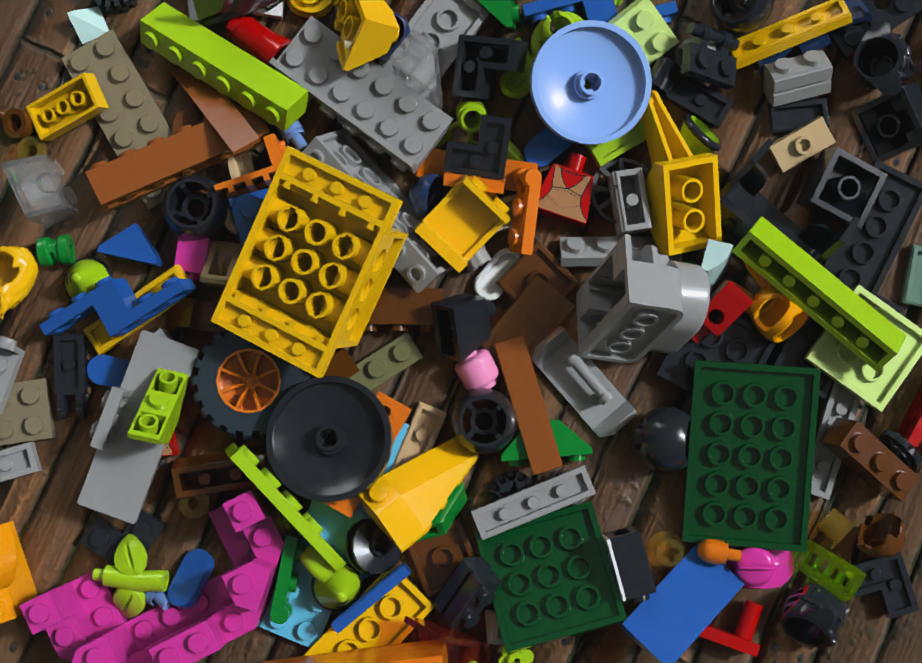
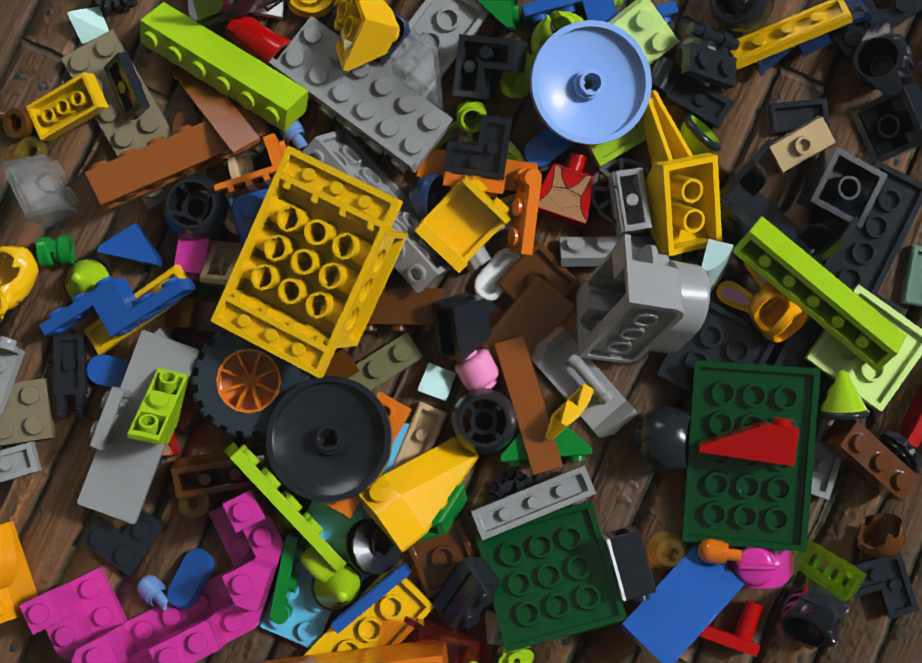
lime plant [92,534,169,618] -> none
red torso [691,279,754,345] -> none
light grey brick [763,50,833,107] -> none
clear yellow piece [816,507,859,549] -> none
none -> black plate [103,52,150,121]
none -> light aqua slope [418,363,457,401]
none -> yellow slope [545,384,594,440]
none -> red slope [697,417,800,466]
none -> lime hat [817,370,870,420]

